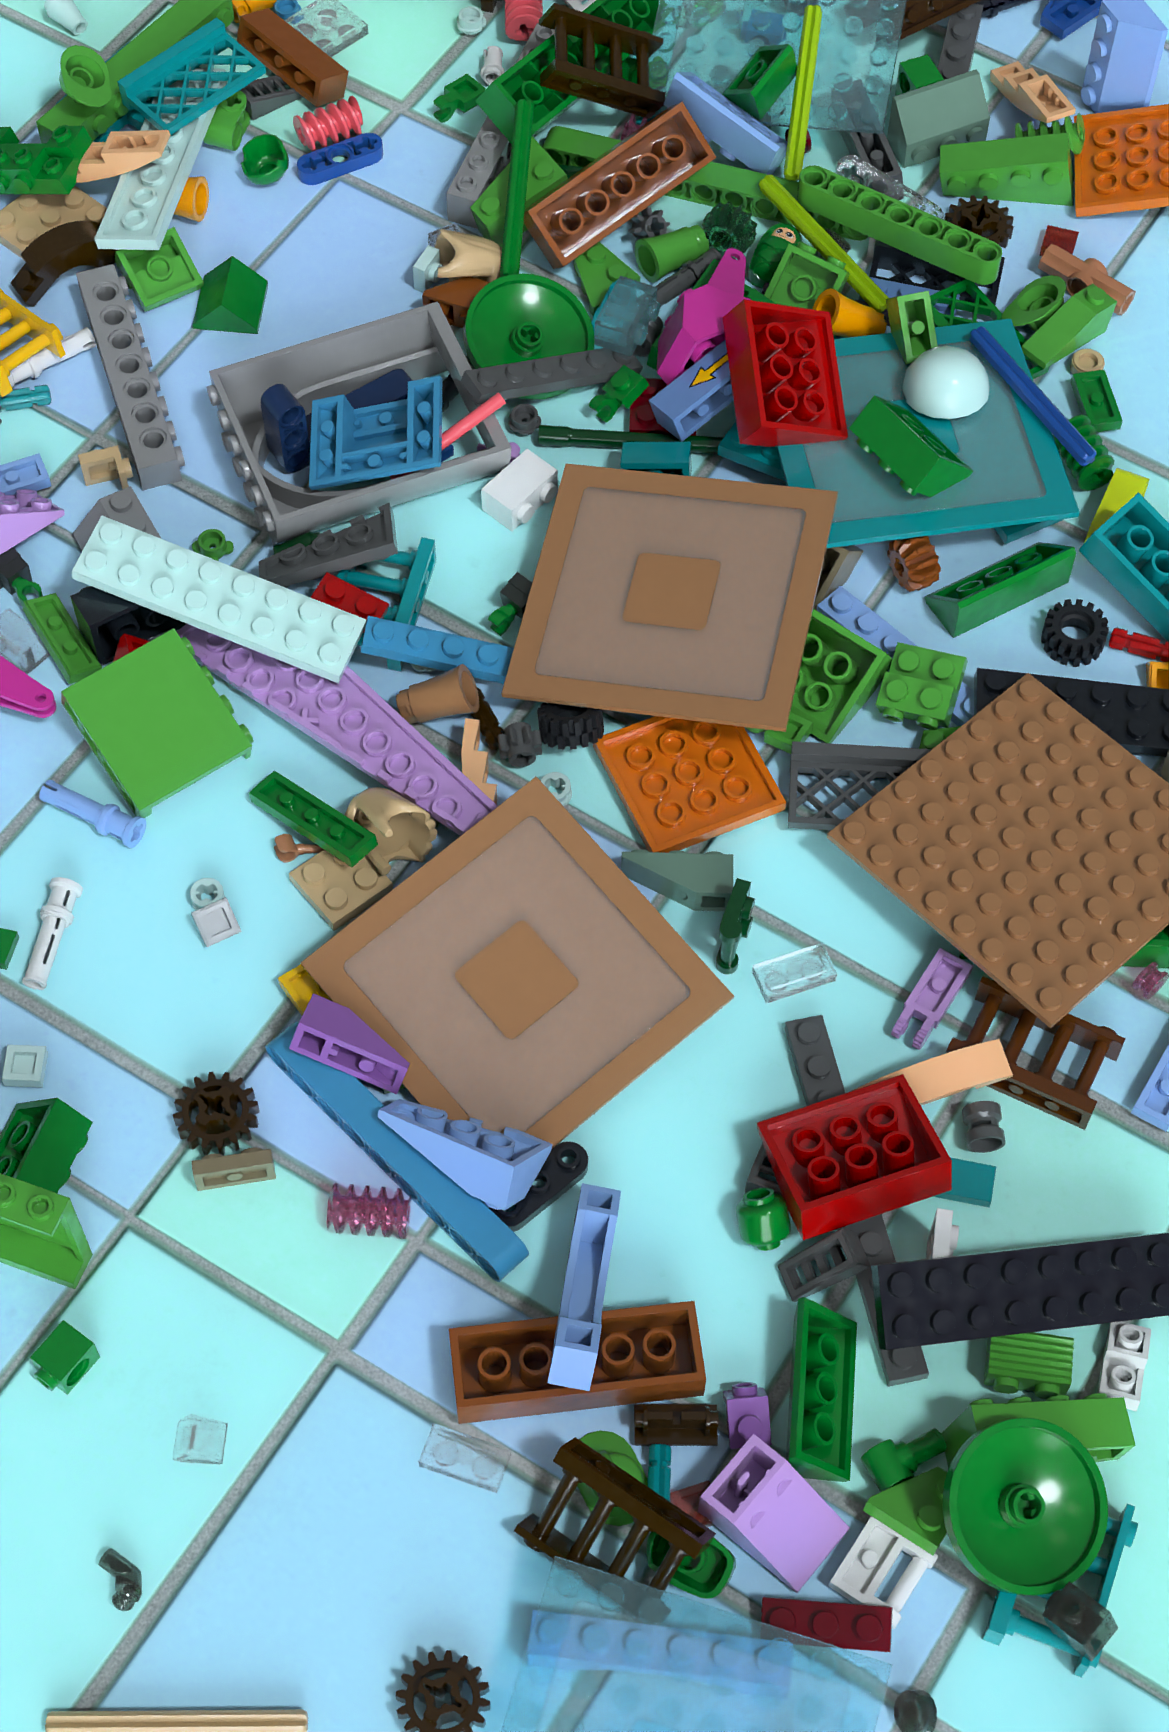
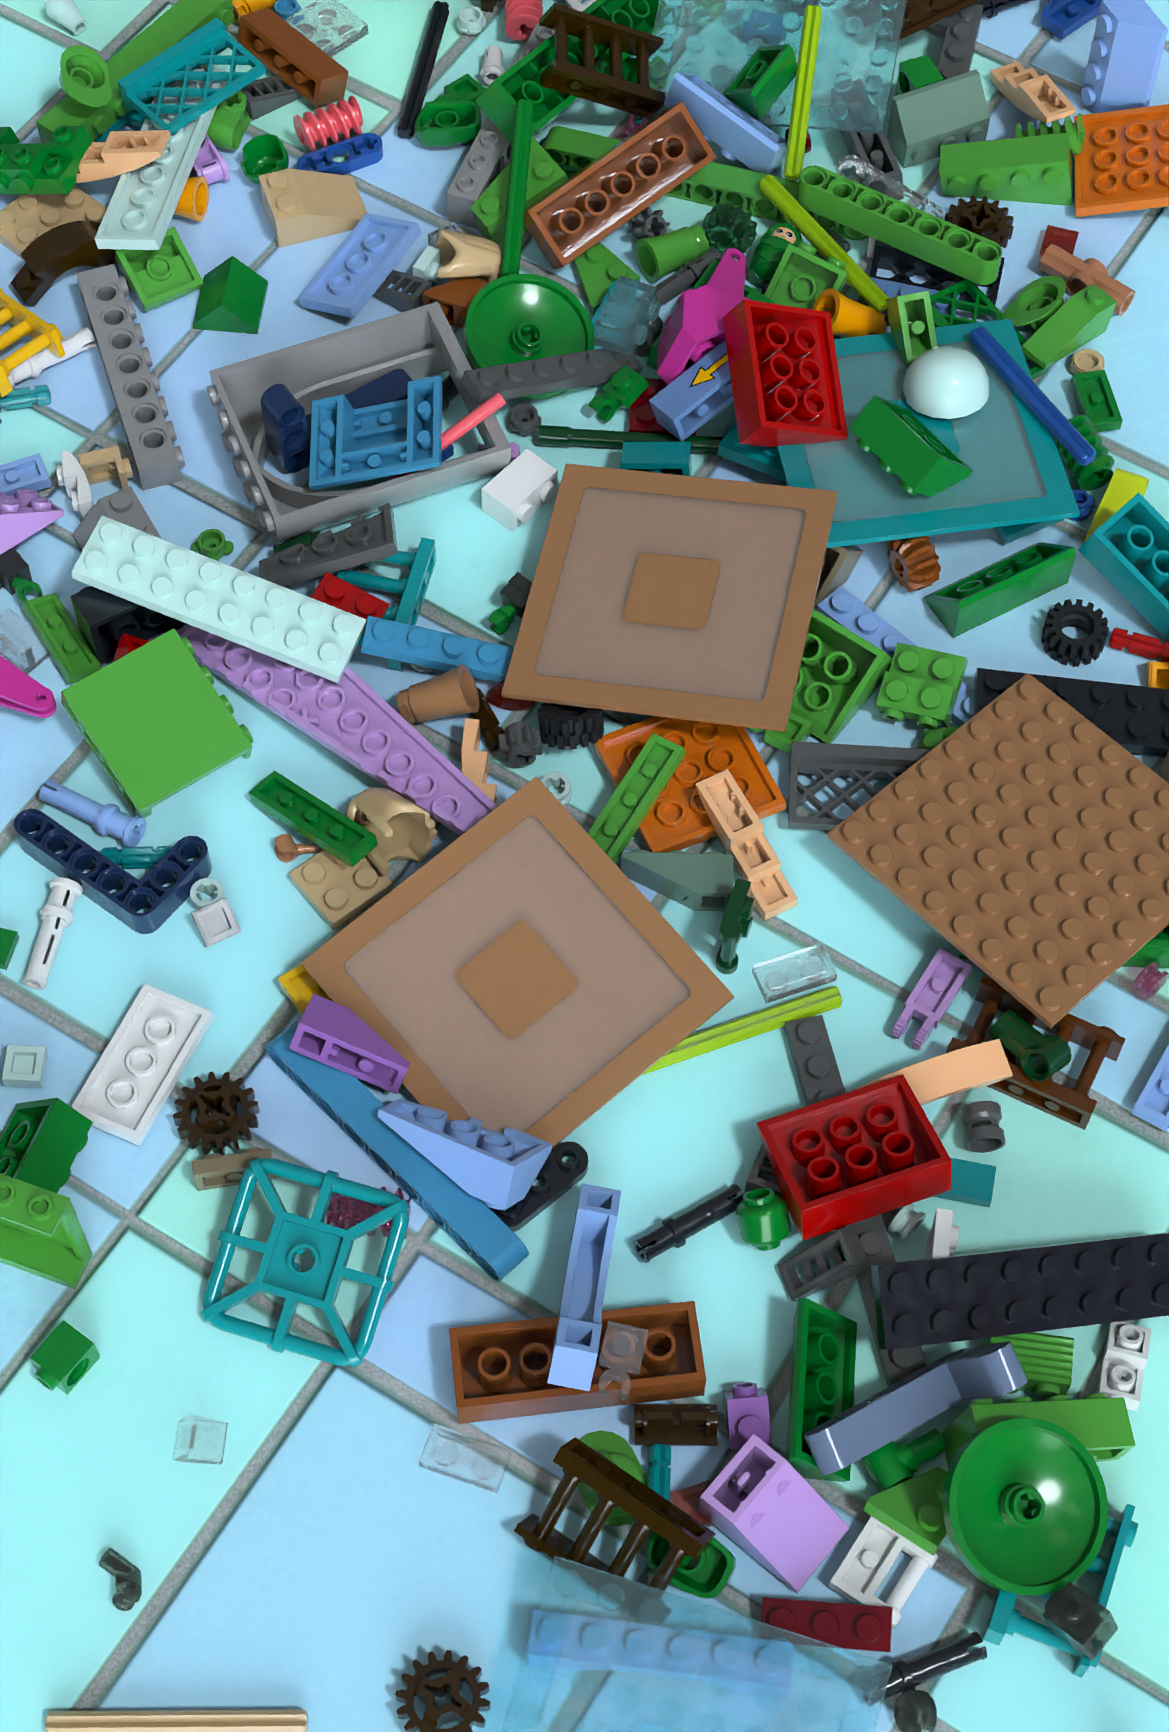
none -> dark blue beam [13,809,212,934]
none -> white slope [56,450,94,520]
none -> white plate [71,984,214,1146]
none -> teal axle [101,846,172,869]
none -> lavender piece [190,133,230,185]
none -> teal plate [200,1156,411,1368]
none -> tan slope [259,168,367,248]
none -> light blue plate [298,213,422,318]
none -> dark grey slope [372,270,432,312]
none -> black axle [397,1,449,139]
none -> green piece [414,100,482,147]
none -> clear red tile [485,680,535,711]
none -> bright green plate [588,733,686,863]
none -> clear plate [599,1321,649,1400]
none -> black pin [633,1184,744,1263]
none -> lime axle [642,986,842,1075]
none -> light nougat slope [695,769,798,921]
none -> sand blue beam [804,1341,1028,1475]
none -> black pin [858,1631,988,1707]
none -> light aqua bush [888,1204,926,1242]
none -> dark green piece [989,1010,1072,1082]
none -> blue plate [1068,489,1096,522]

